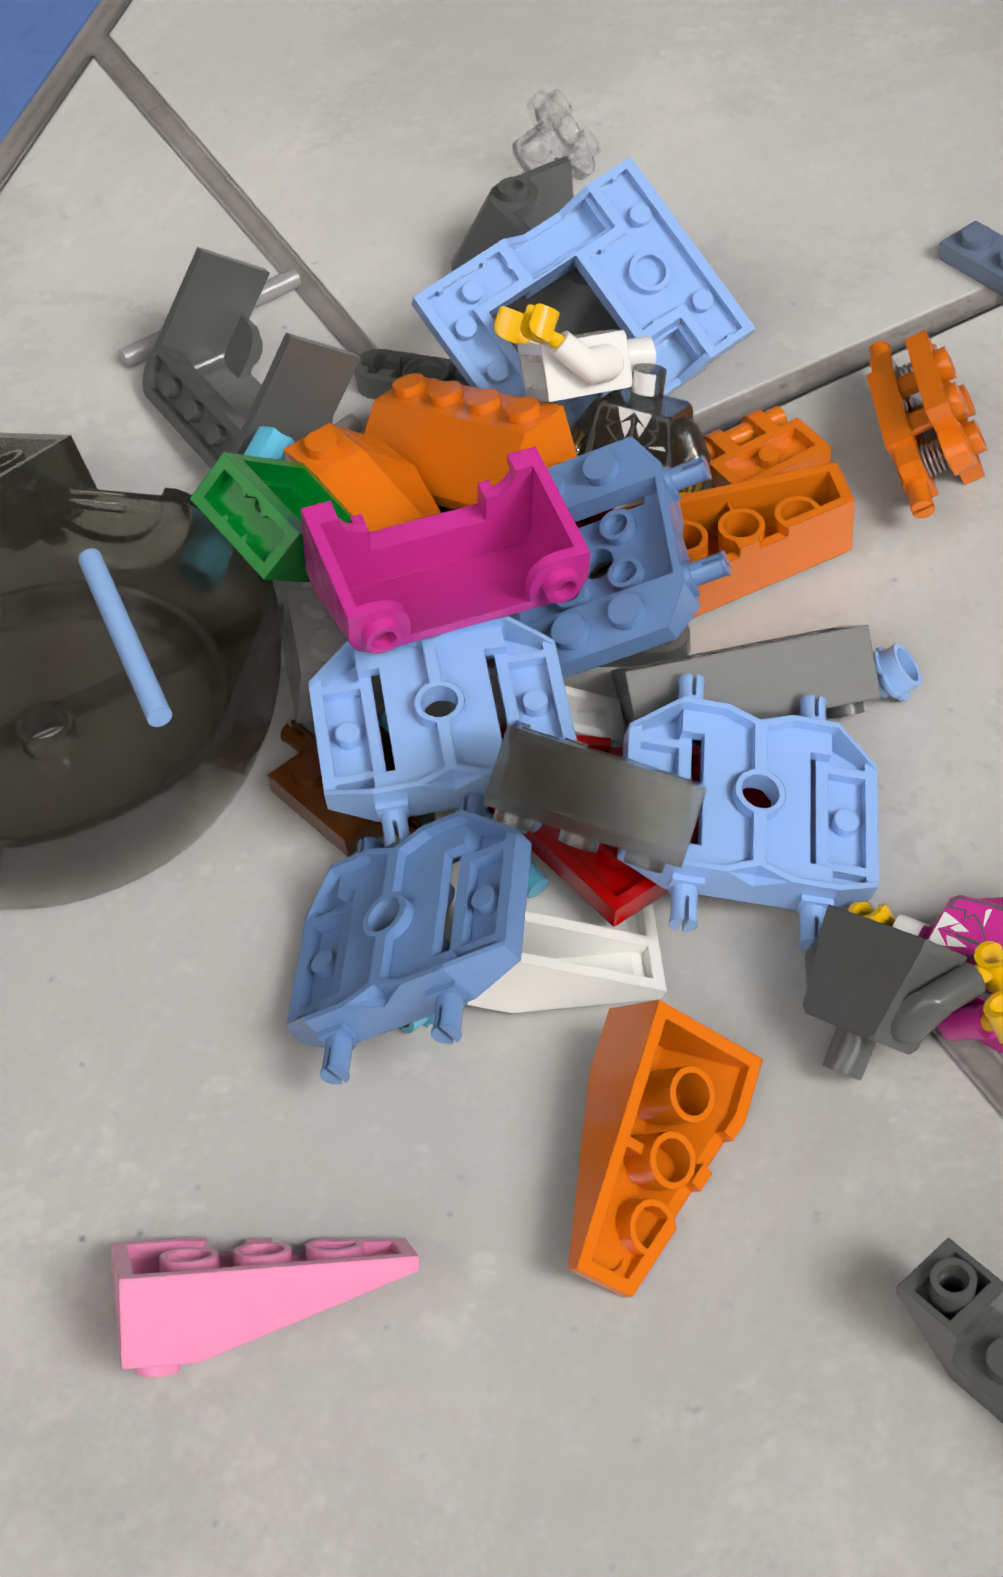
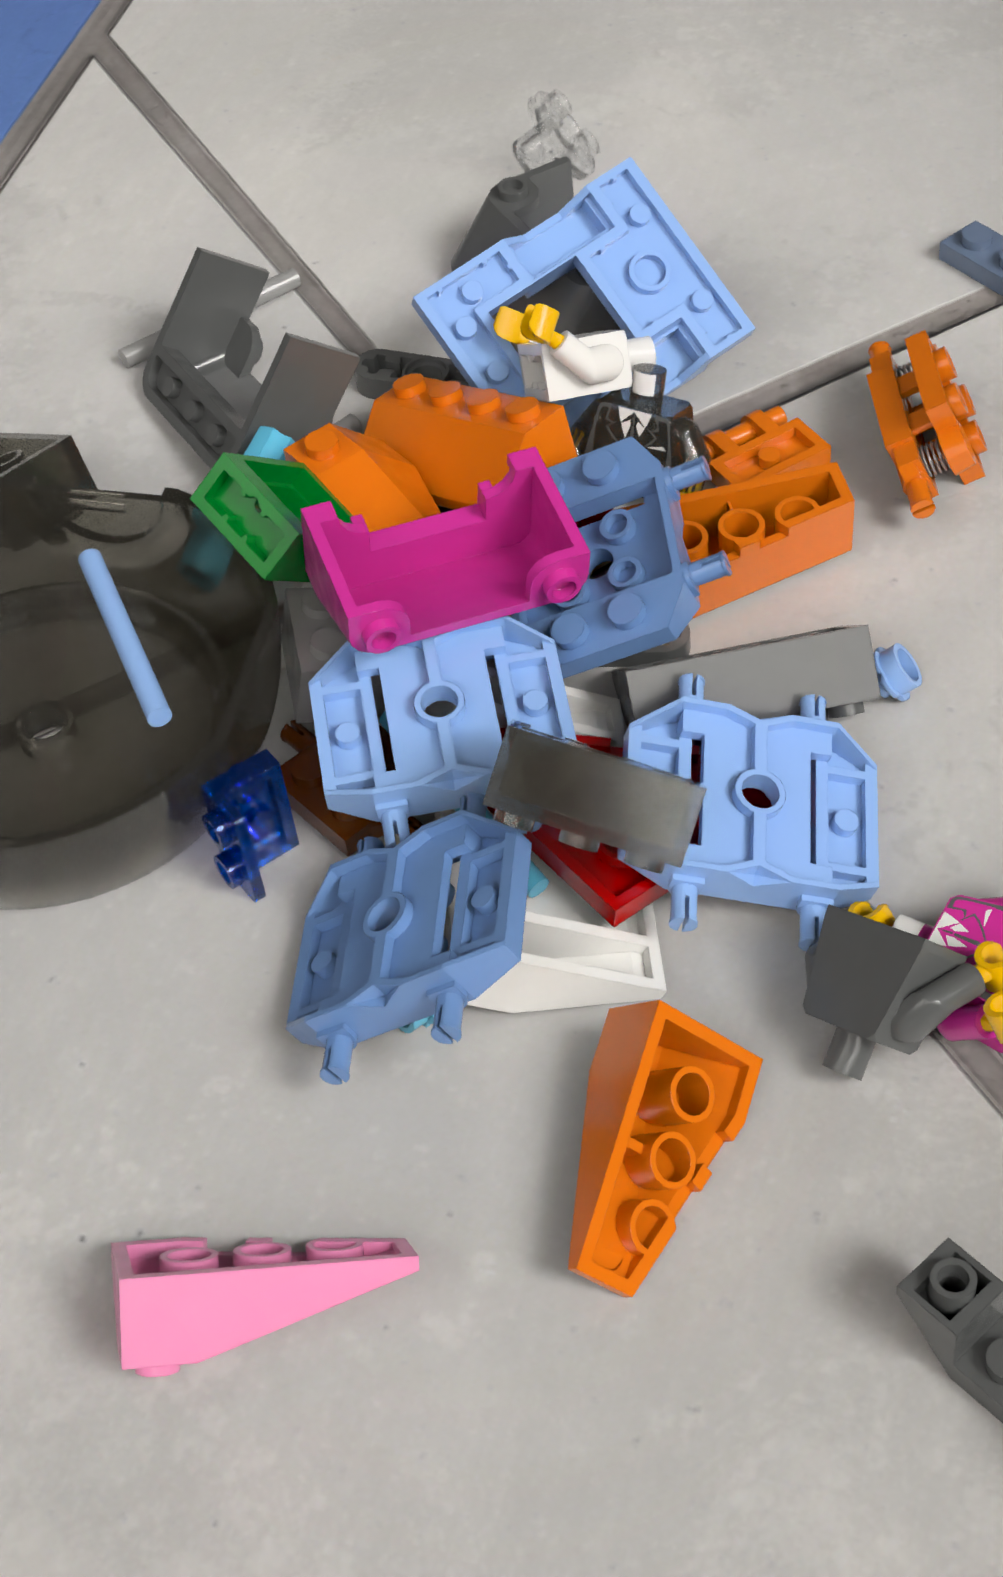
none -> clear blue bracket [201,749,299,903]

